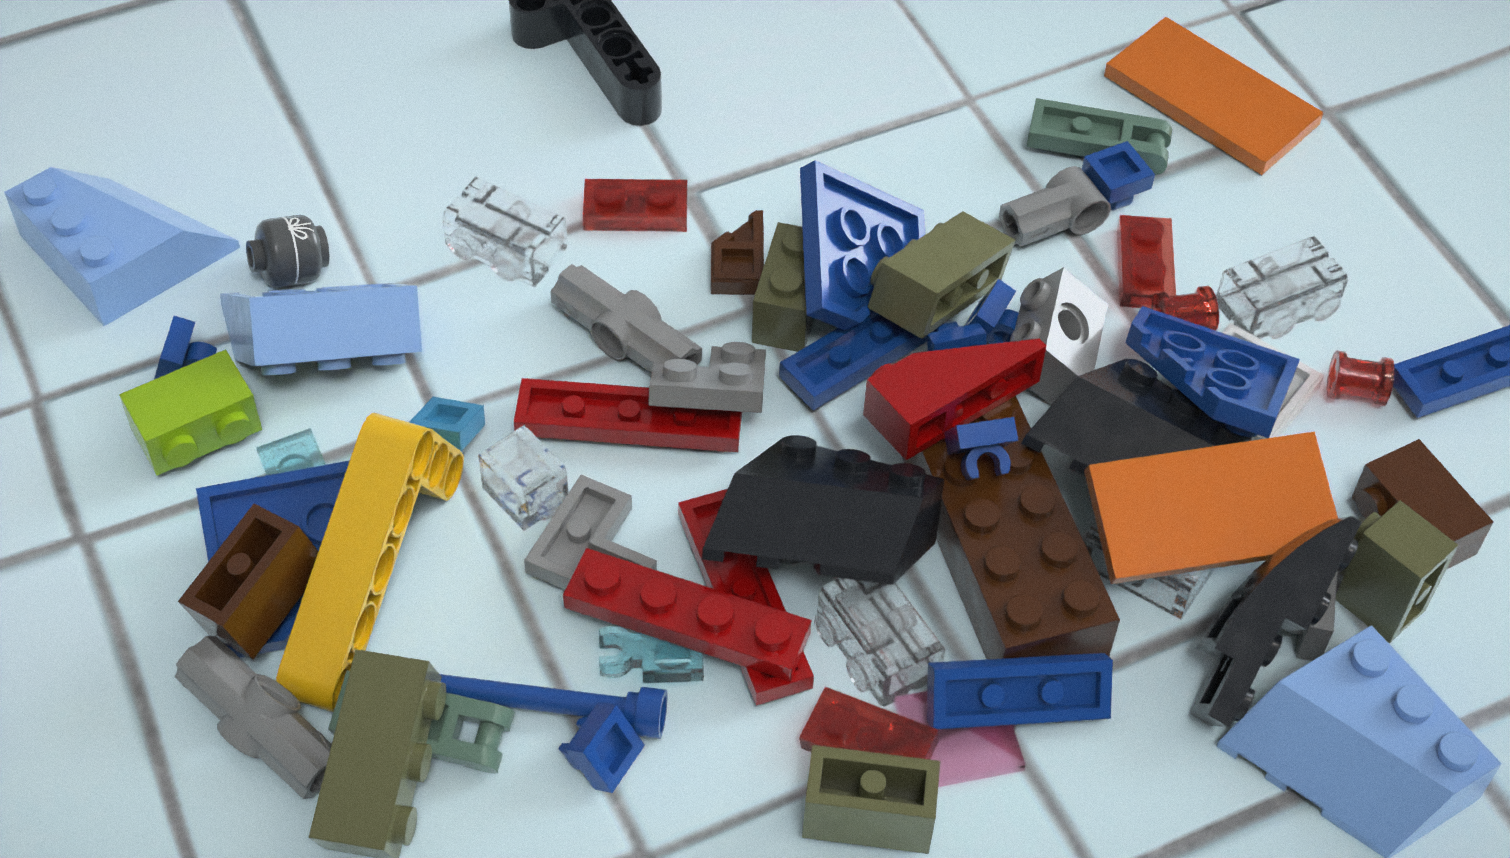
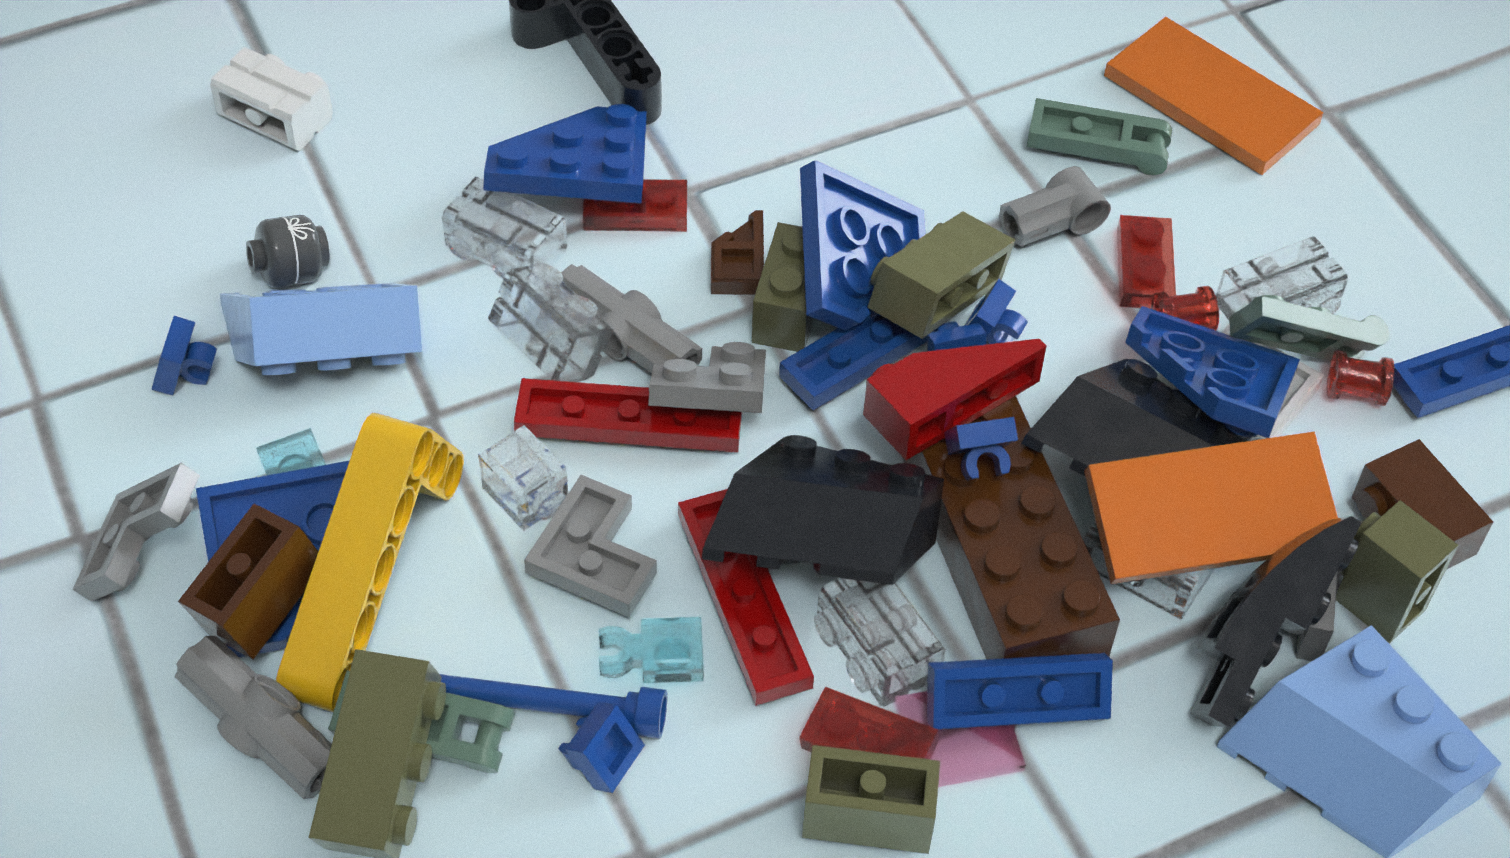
light blue wedge [4,167,240,326] -> none
lime brick [119,349,262,476] -> none
dark azure plate [409,396,485,452] -> none
red plate [563,548,812,682] -> none
light grey brick [1010,267,1108,405] -> none
blue tile [1082,141,1155,211] -> none
none -> light grey plate [72,463,200,602]
none -> white brick [210,47,333,151]
none -> blue plate [483,104,647,204]
none -> clear brick [488,263,614,382]
none -> sand green plate [1229,295,1390,365]

